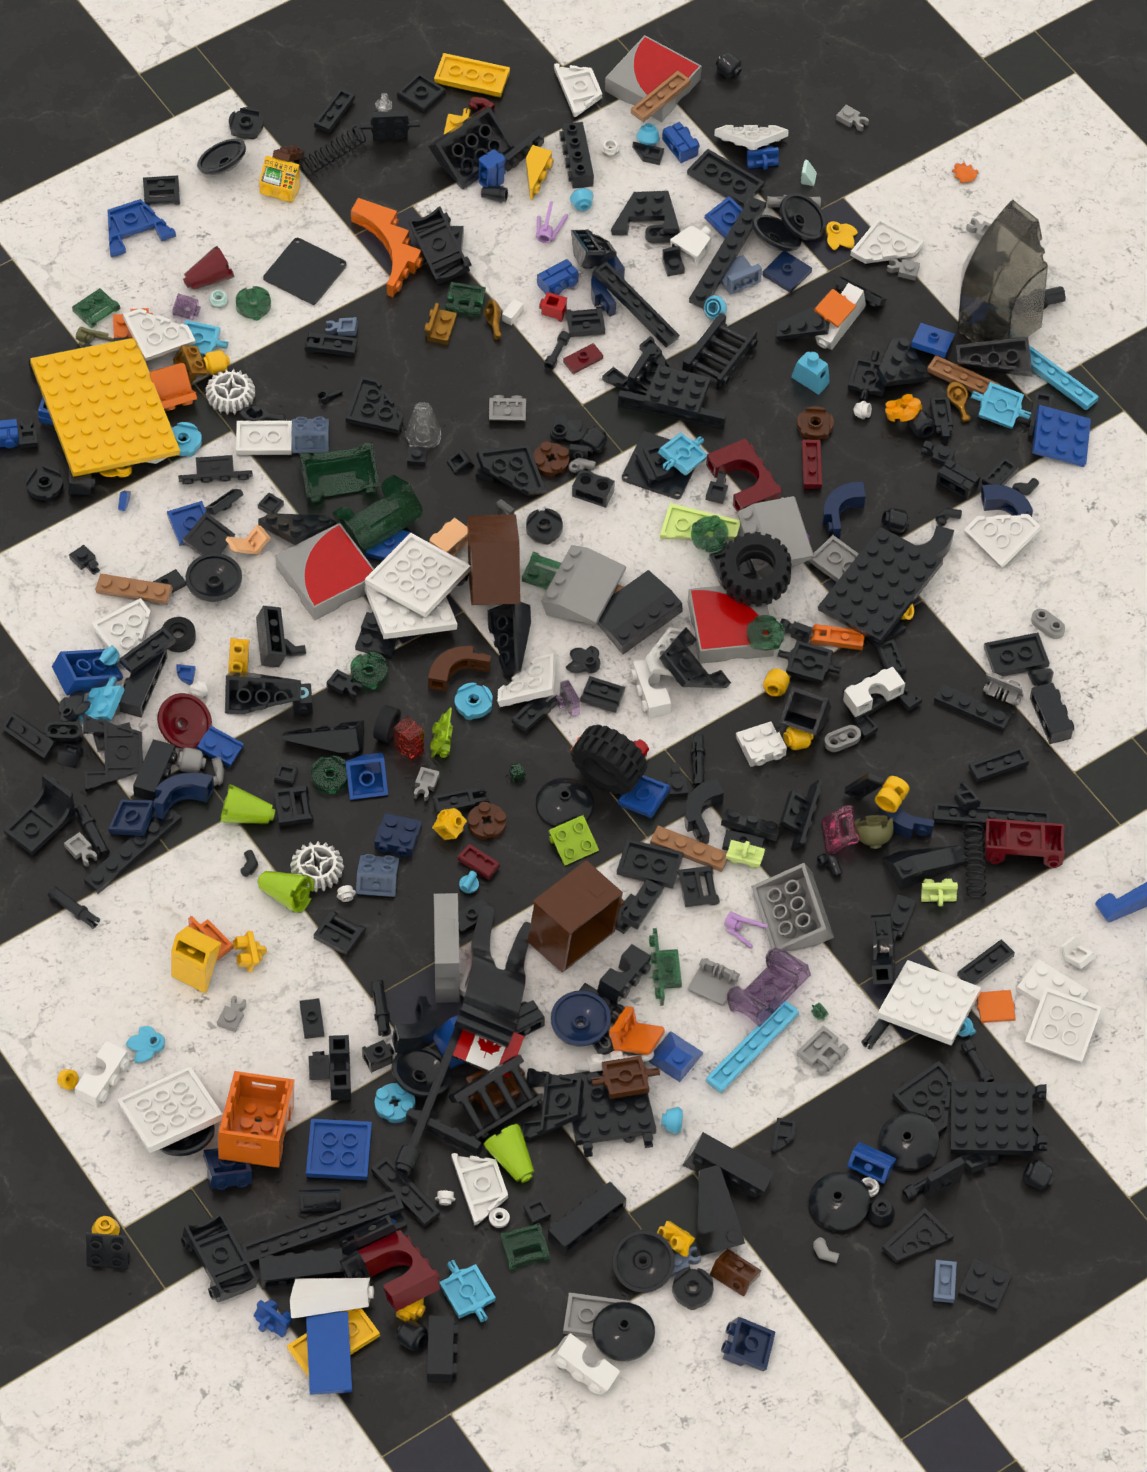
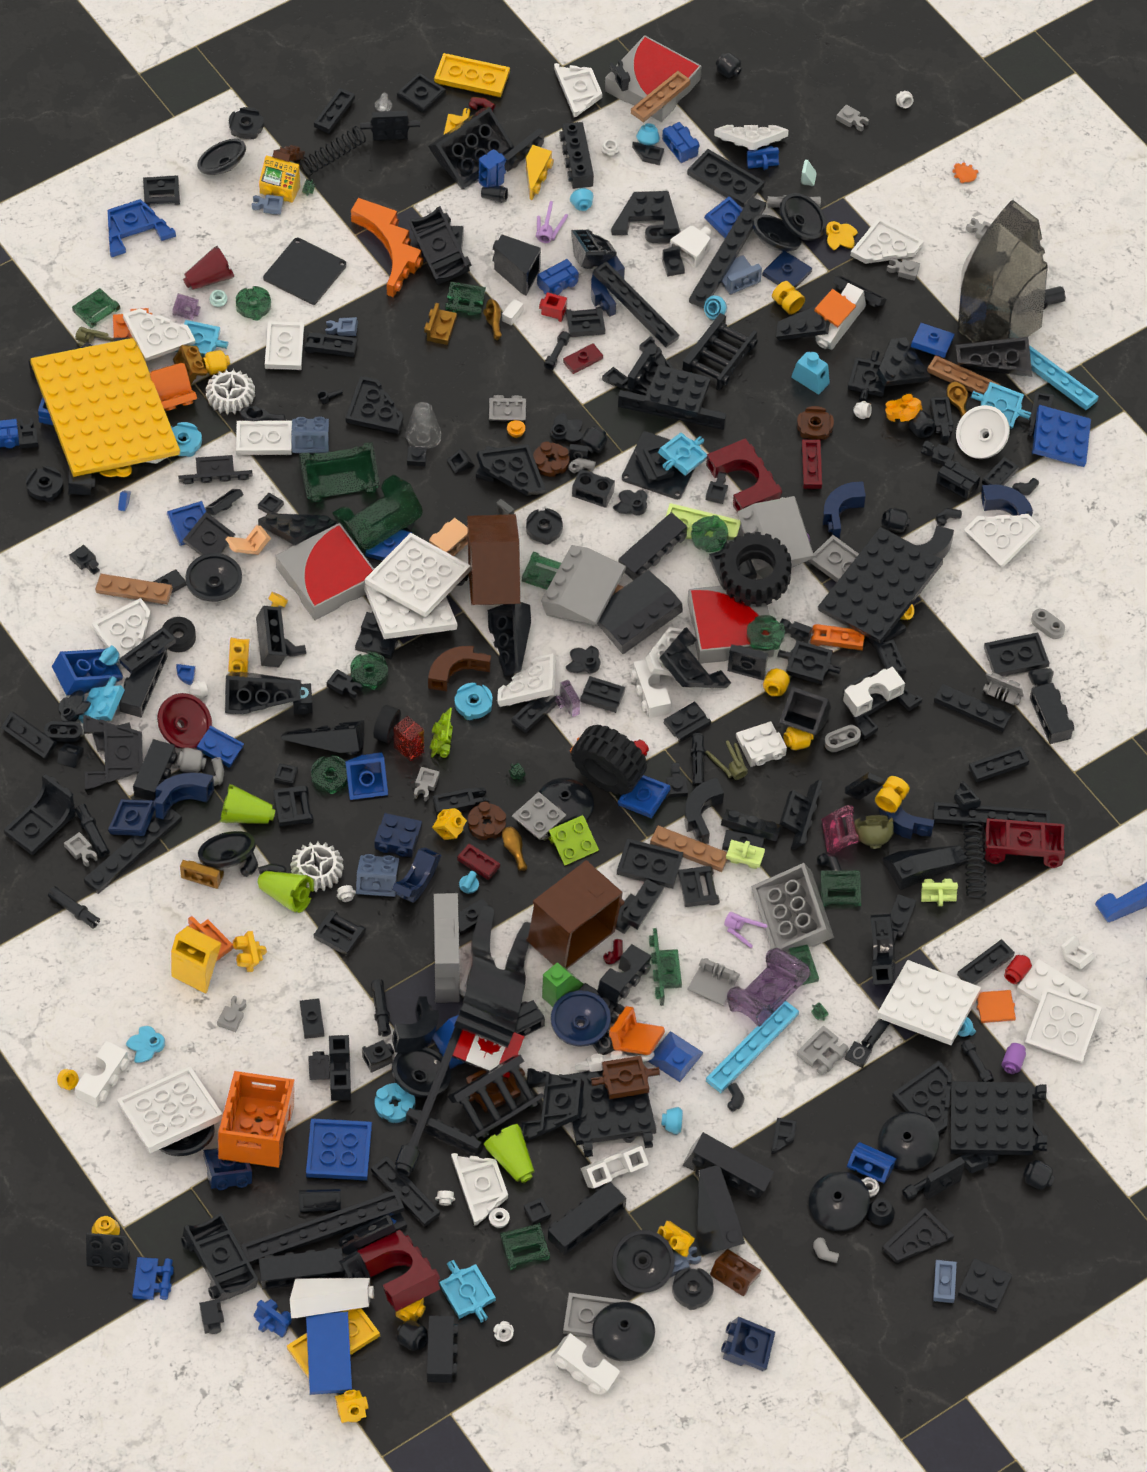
none -> blue plate [133,1257,174,1300]
none -> pearl gold bracket [180,860,224,889]
none -> black dish [198,831,256,868]
none -> black brick [199,1299,224,1334]
none -> sand blue plate [251,195,284,215]
none -> black arm [258,863,287,874]
none -> white plate [265,321,304,370]
none -> yellow tile [268,592,288,607]
none -> clear green plate [302,179,316,196]
none -> yellow brick [335,1390,368,1423]
none -> dark blue arch [392,847,442,902]
none -> black slope [492,234,541,296]
none -> white plate [493,1321,514,1342]
none -> pearl gold piece [502,827,527,871]
none -> light orange plate [507,420,525,438]
none -> light grey hinge [512,792,567,841]
none -> bright green slope [542,962,584,1007]
none -> white arch [580,1145,649,1188]
none -> dark red arm [603,939,623,965]
none -> black plate [610,60,630,91]
none -> black plate [613,489,648,516]
none -> black brick [618,512,687,580]
none -> black plate [664,701,711,742]
none -> olive plant [706,741,748,780]
none -> black plate [727,644,768,681]
none -> black arm [727,1083,745,1112]
none -> yellow wheel [772,281,805,315]
none -> clear green plate [788,945,819,985]
none -> clear green plate [820,870,861,906]
none -> black tile [845,1041,872,1068]
none -> white plate [896,91,913,108]
none -> white dish [956,405,1010,459]
none -> medium lavender brick [1001,1043,1026,1074]
none -> red brick [1004,955,1032,984]

